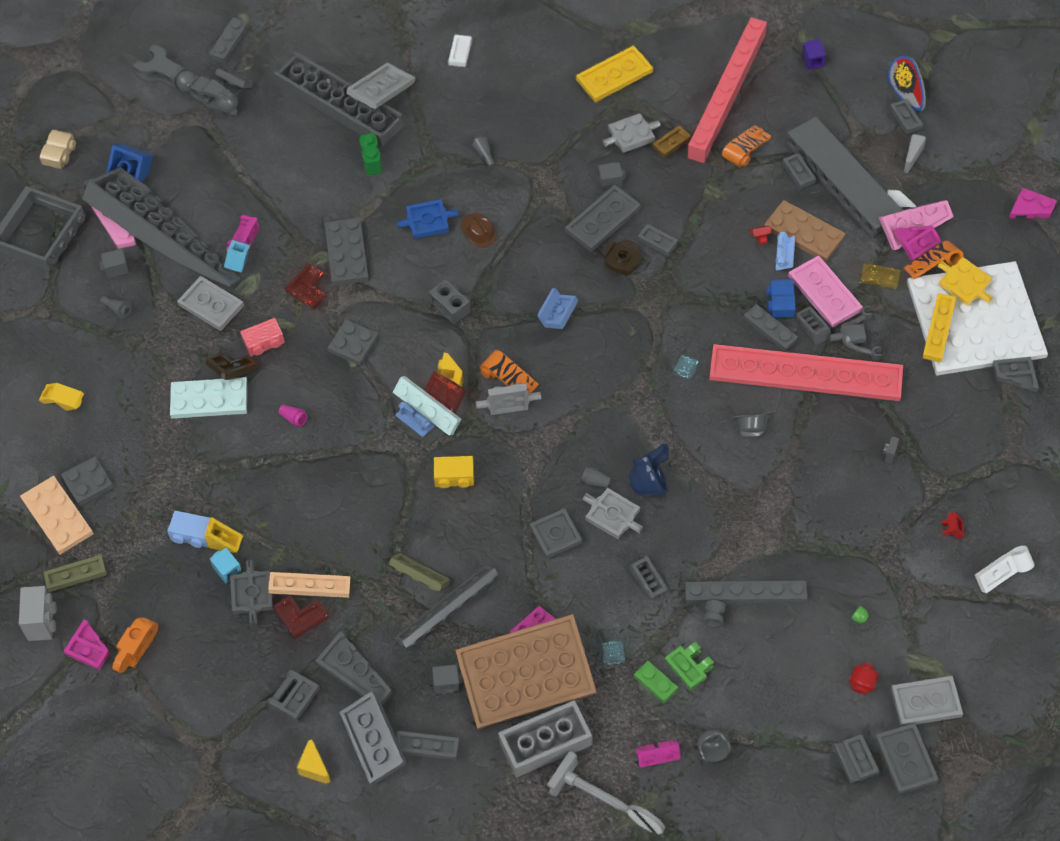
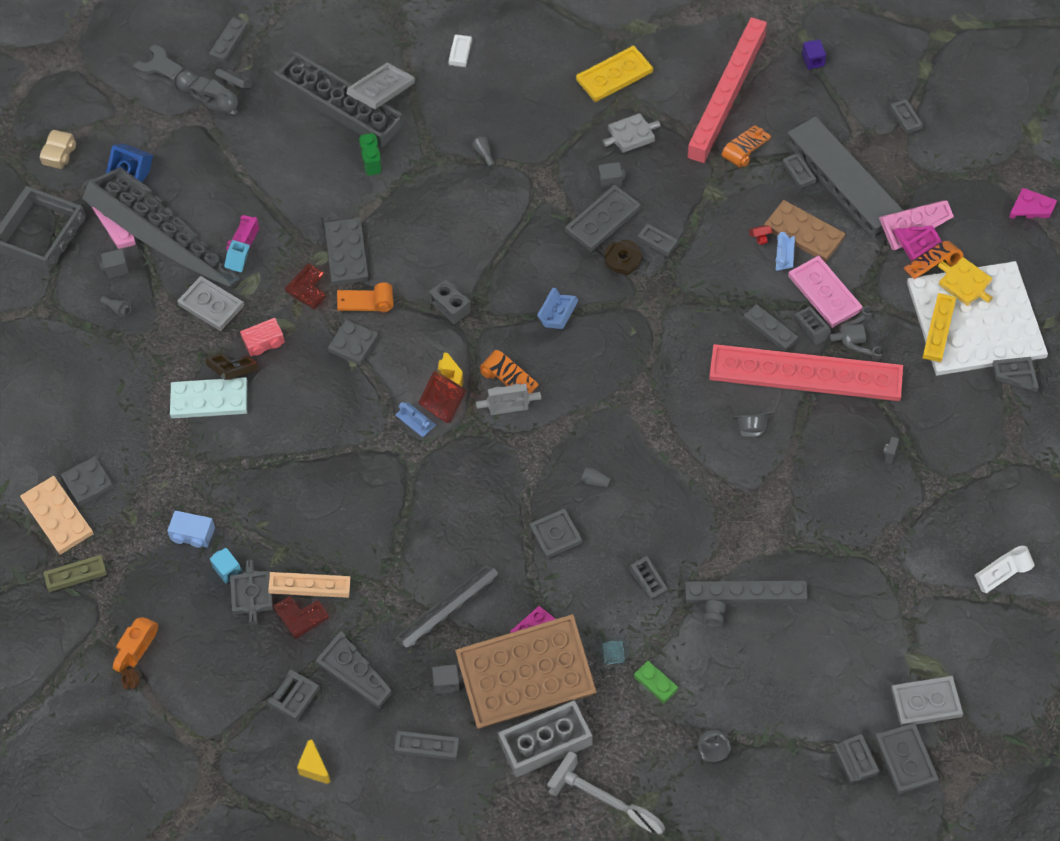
light grey brick [19,586,57,641] -> none
yellow slope [39,383,84,411] -> none
dark pink wing [63,619,110,671] -> none
yellow slope [204,517,243,553] -> none
dark pink cone [279,404,308,427] -> none
plate [339,691,407,785] -> none
olive plate [389,553,450,591] -> none
light aqua plate [393,376,461,436] -> none
blue plate [397,199,458,239] -> none
yellow brick [434,456,474,488] -> none
reddish brown piece [461,213,497,248] -> none
light grey plate [583,488,643,540] -> none
dark blue head [629,444,669,496] -> none
dark pink hinge [636,739,680,768] -> none
pearl gold plate [652,125,691,158] -> none
bright green plate [665,642,714,690] -> none
clear light blue plate [674,355,699,379] -> none
blue brick [766,279,795,318] -> none
red head [849,663,879,695] -> none
bright green hinge [851,605,869,623] -> none
clear yellow plate [860,263,900,289] -> none
white sticker [887,190,916,207] -> none
shield [888,56,926,111] -> none
light grey slope [904,134,926,173] -> none
red tile [941,512,965,539] -> none
none -> reddish brown plate [121,669,140,690]
none -> orange door [337,282,393,312]

